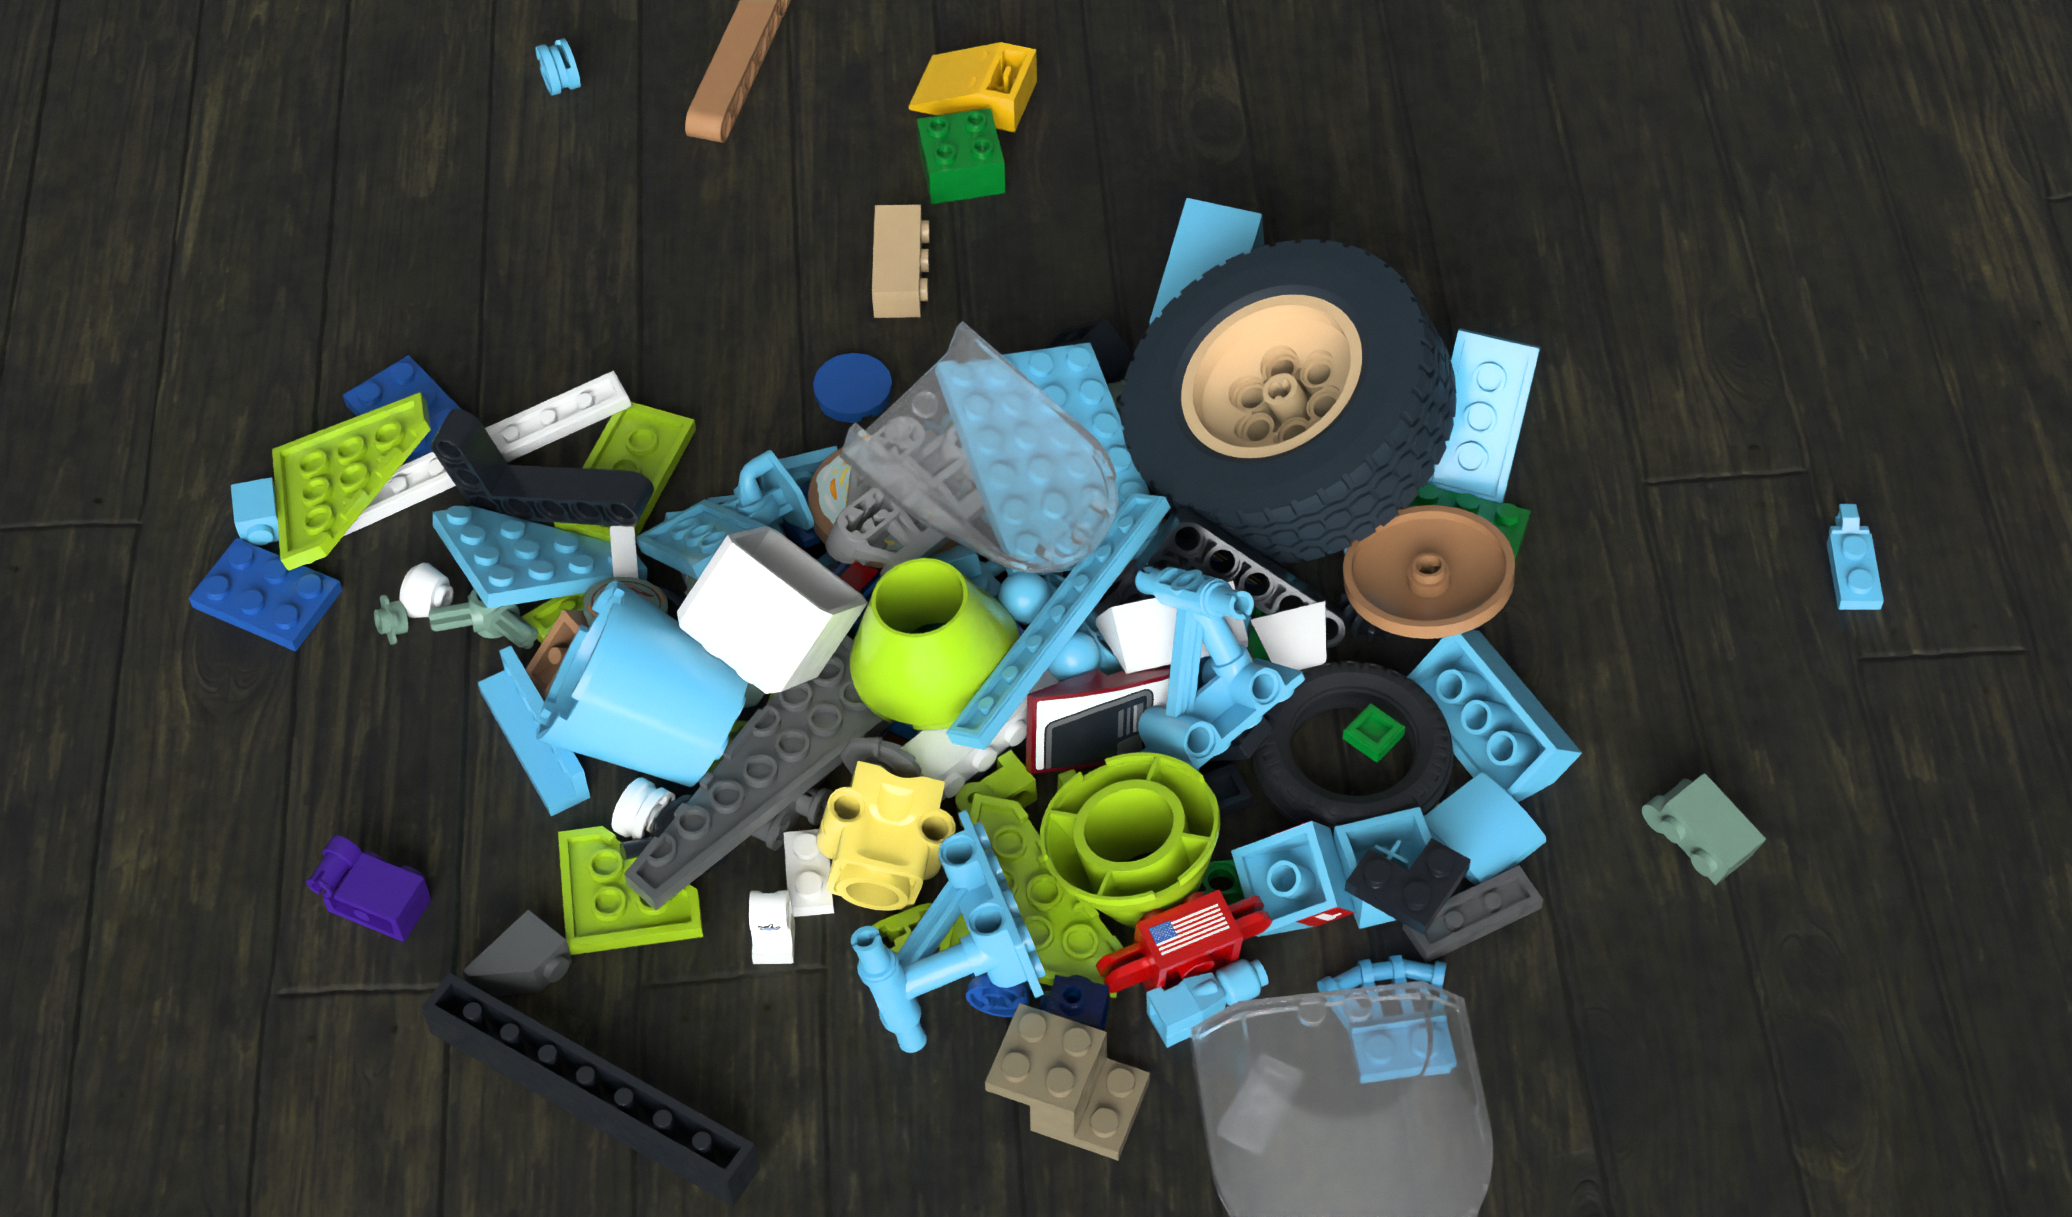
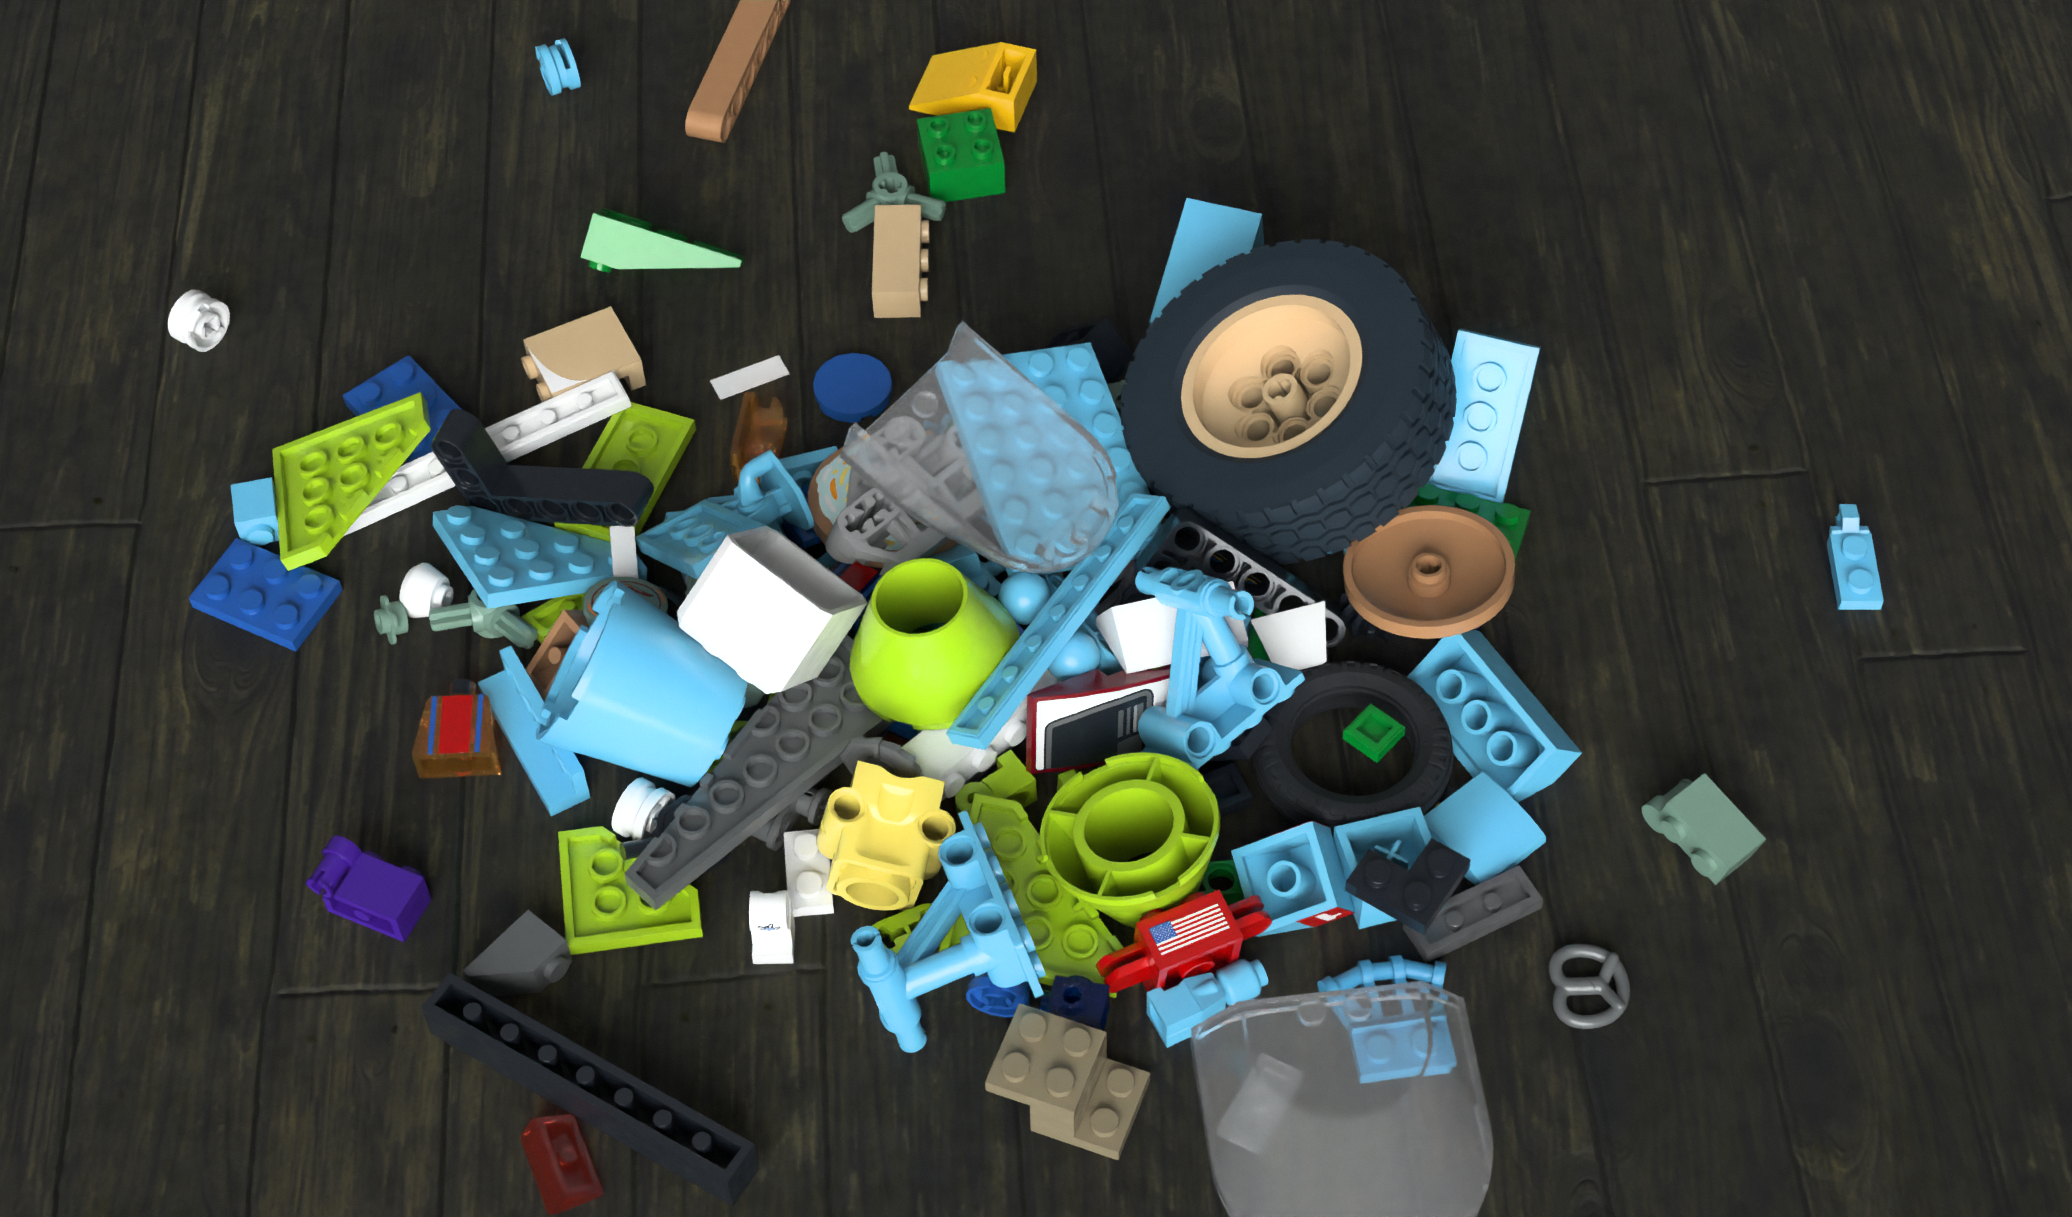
none -> white wheel [168,290,230,352]
none -> clear orange torso [412,679,502,778]
none -> tan panel [521,306,646,402]
none -> clear red slope [521,1114,604,1215]
none -> wedge [580,208,746,273]
none -> white sticker [710,355,789,400]
none -> clear orange hinge [730,392,788,484]
none -> sand green bush [842,152,946,233]
none -> dark grey piece [1549,944,1630,1029]

